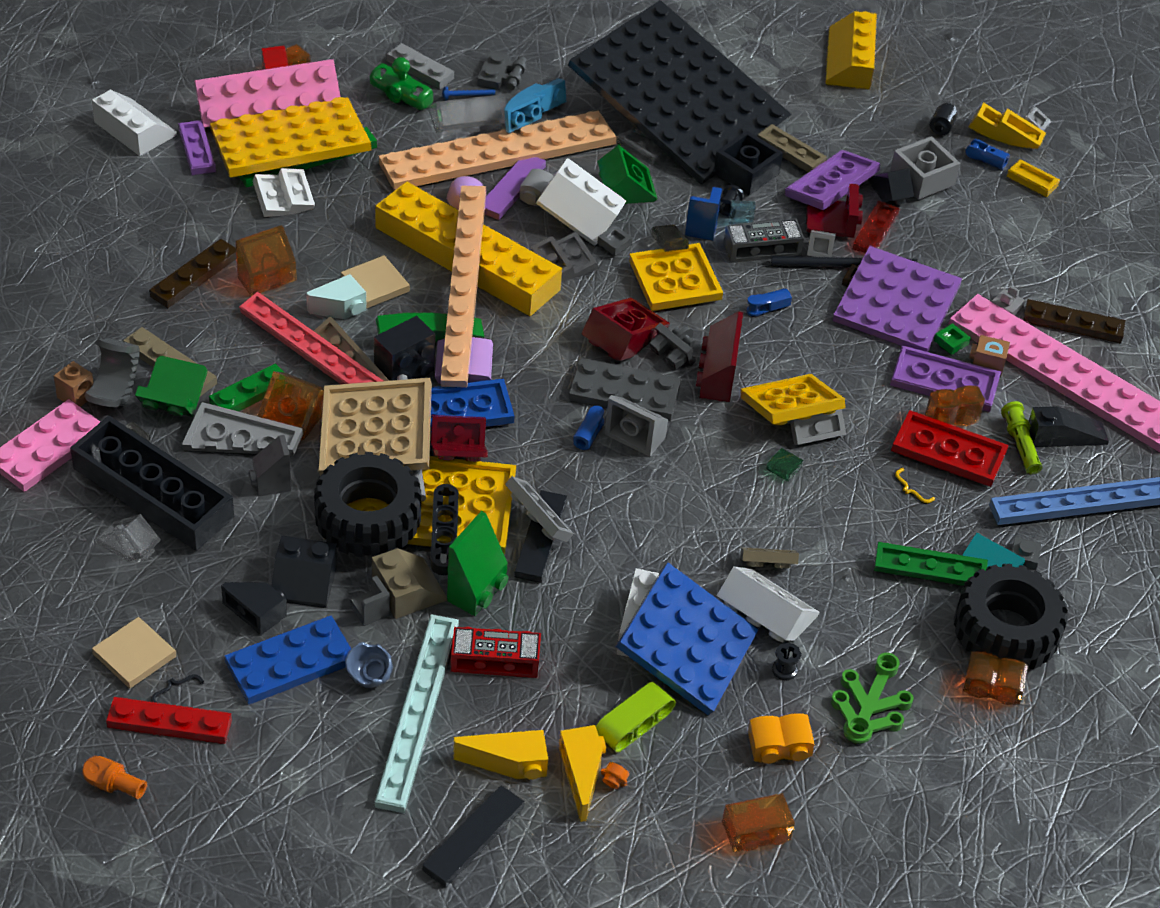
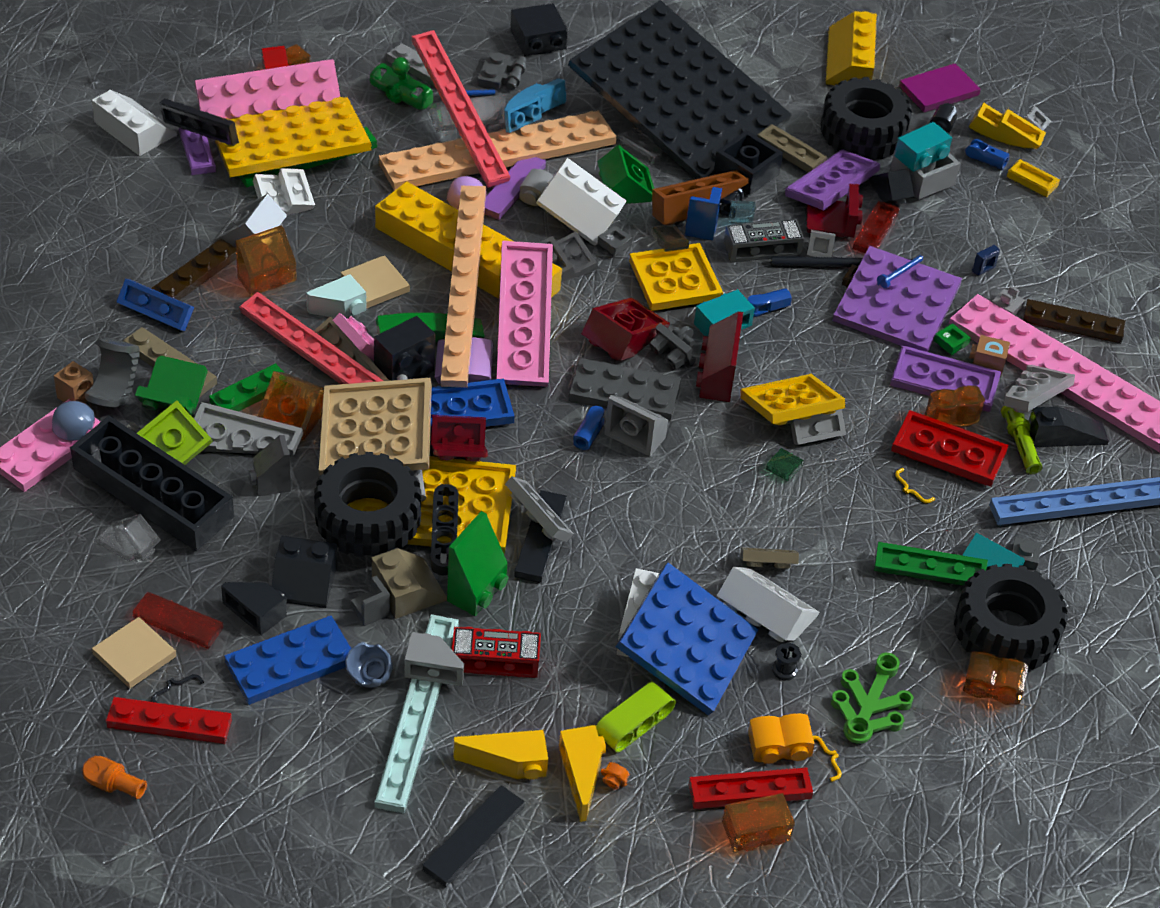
none -> sand blue hair [52,401,95,441]
none -> blue plate [116,278,194,331]
none -> clear red tile [132,592,223,649]
none -> lime plate [137,400,213,465]
none -> black tile [159,99,239,146]
none -> light grey slope [215,193,287,253]
none -> bright pink plate [333,313,374,361]
none -> light grey slope [404,632,464,686]
none -> coral tile [412,30,510,188]
none -> bright pink plate [496,241,553,387]
none -> black piece [510,3,568,56]
none -> dark orange slope [652,170,748,225]
none -> red plate [689,767,813,809]
none -> teal brick [694,289,755,336]
none -> yellow piece [813,736,842,782]
none -> black tyre [820,77,912,160]
none -> blue piece [877,255,923,289]
none -> teal brick [894,122,952,172]
none -> magenta tile [899,63,981,112]
none -> dark blue tile [972,245,1000,276]
none -> light grey wing [1004,365,1075,413]

